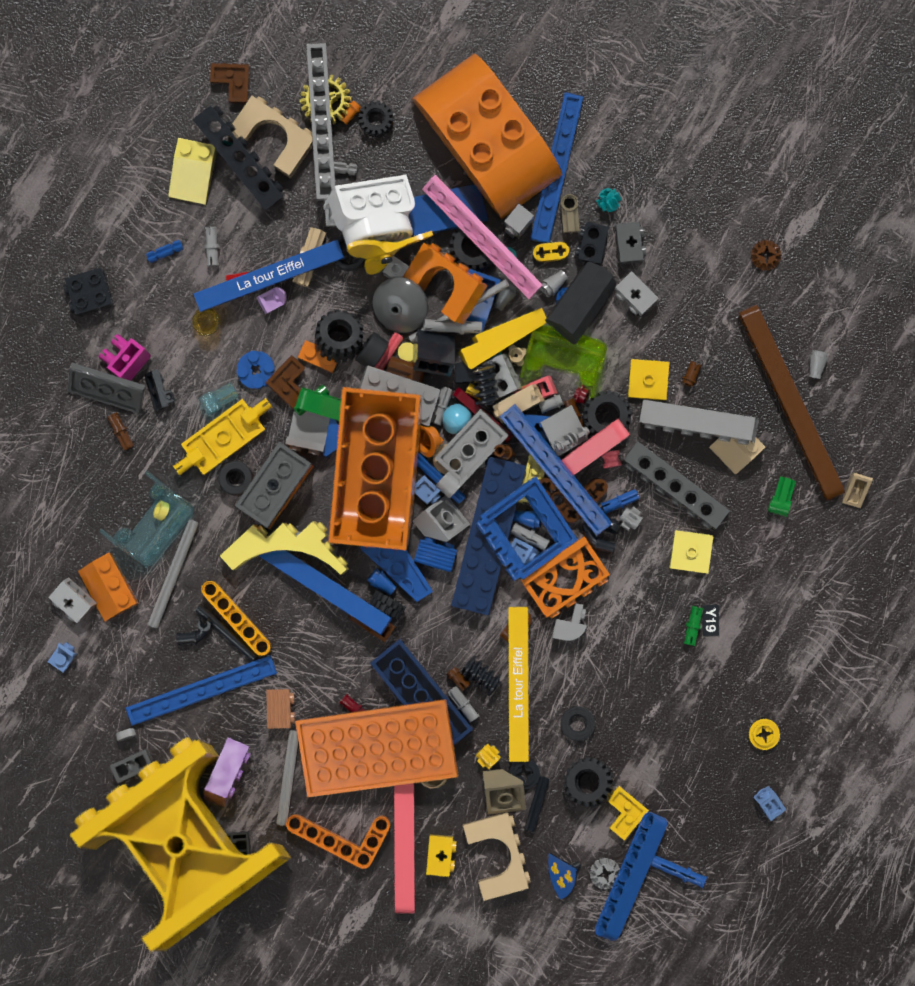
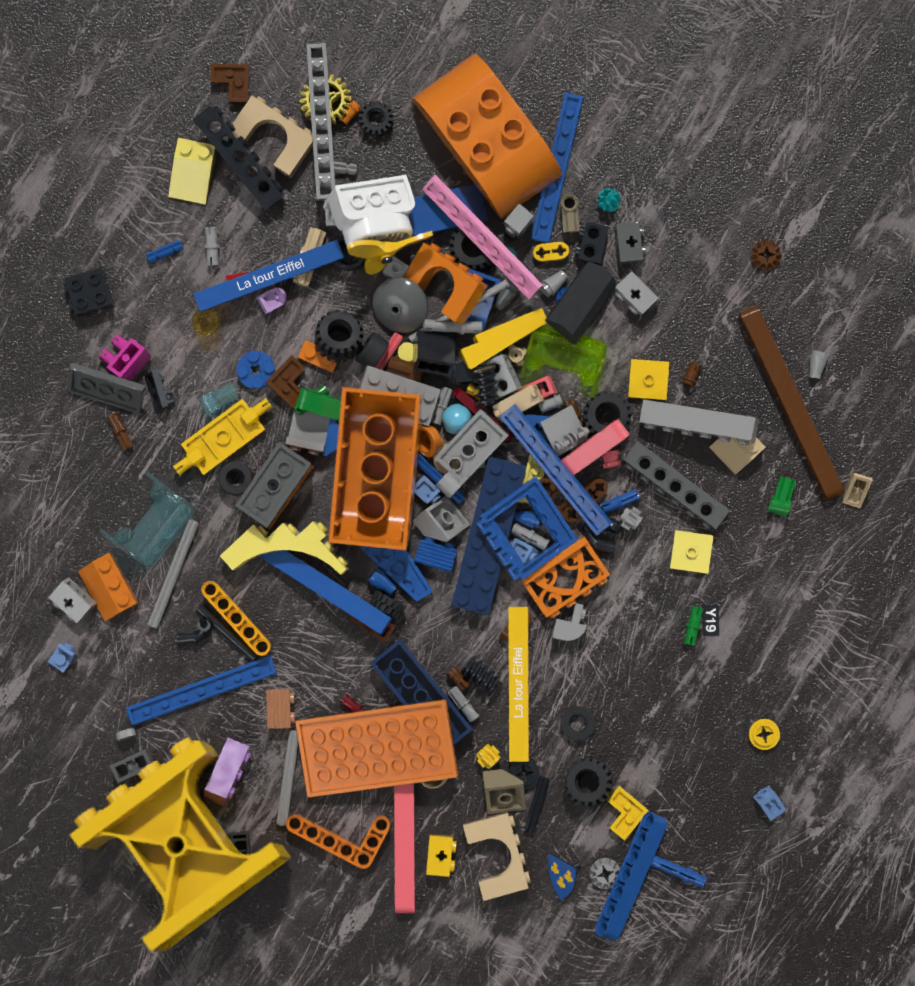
light yellow tile [153,501,169,521] -> none
reddish brown axle [494,444,516,460] -> none
dark red plate [574,385,590,404] -> none

